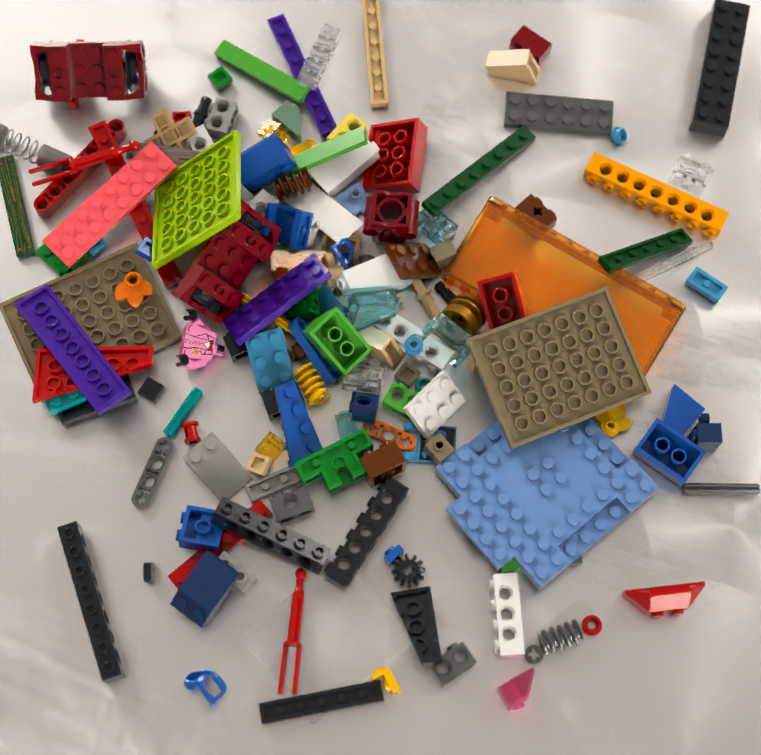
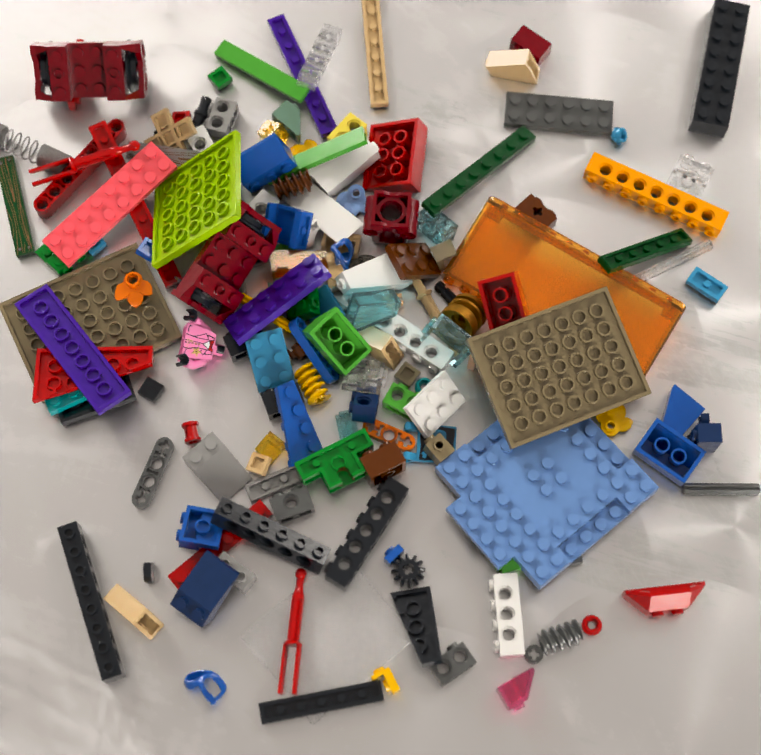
teal axle [163,387,202,438] -> none
dark azure plate [404,336,423,355] -> none
none -> tan slope [103,584,164,640]

